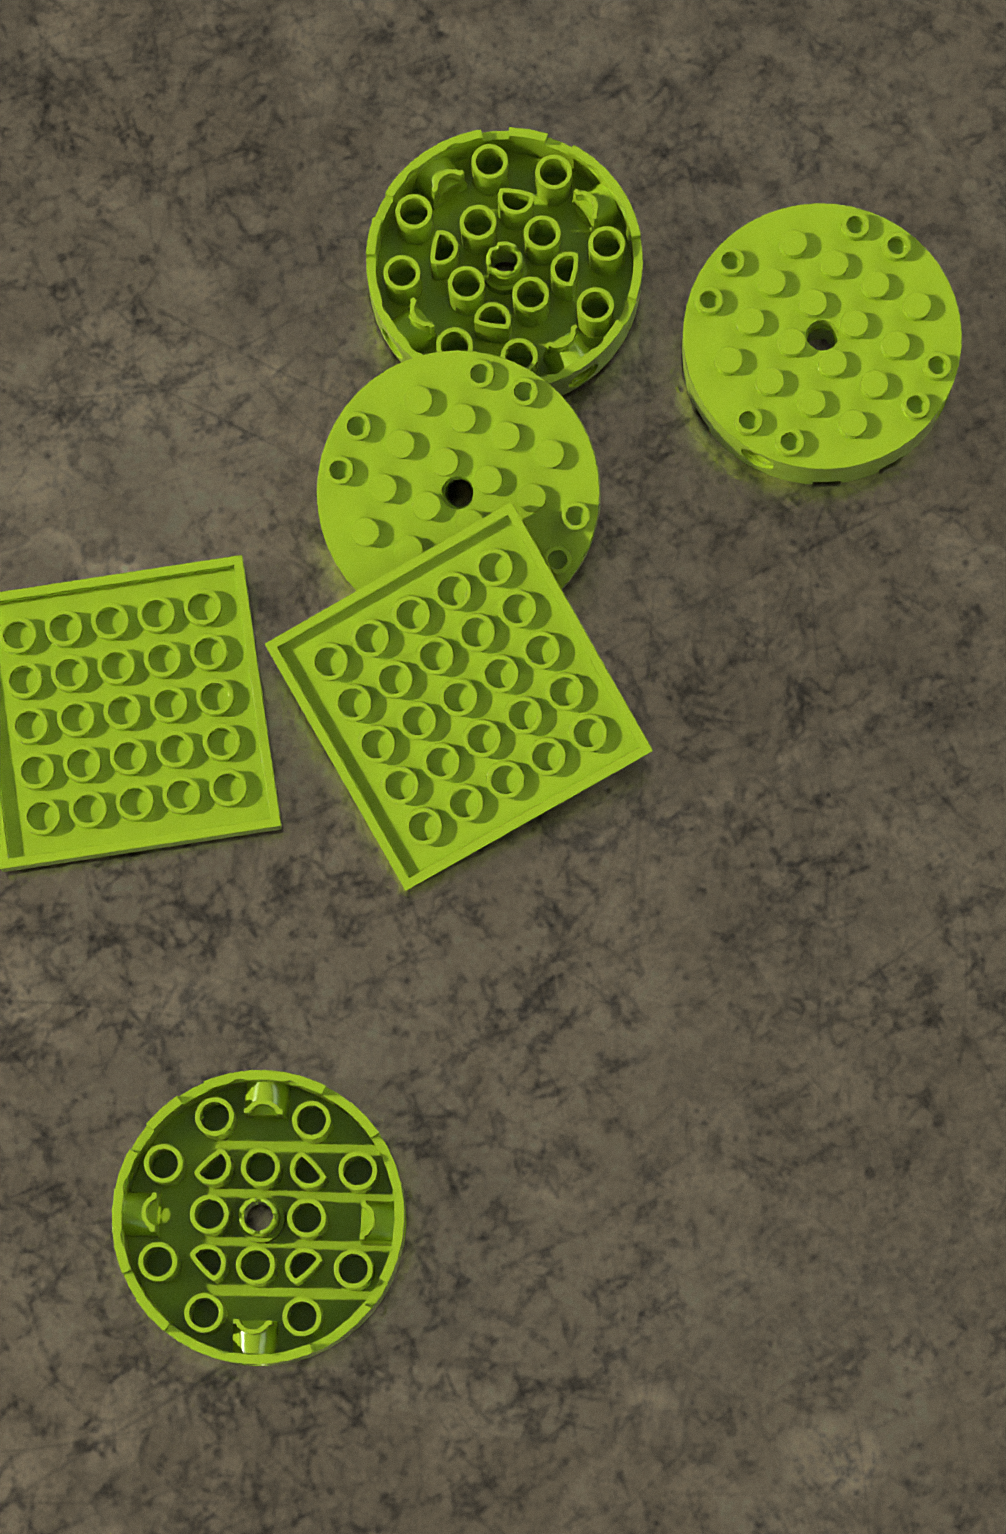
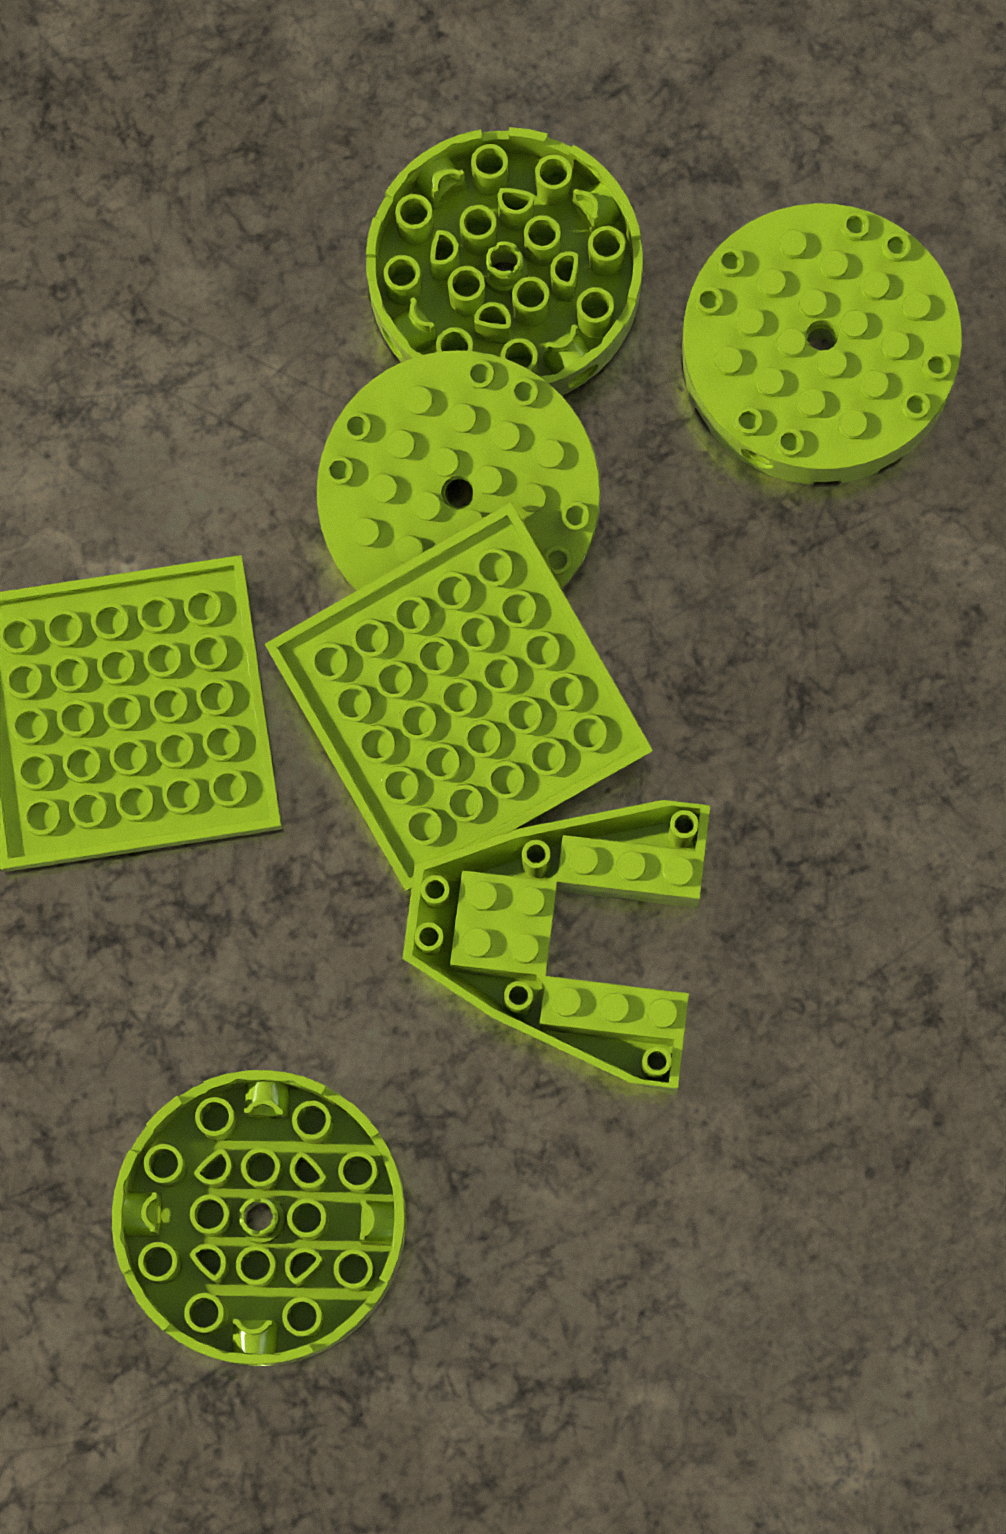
none -> lime piece [402,800,710,1095]

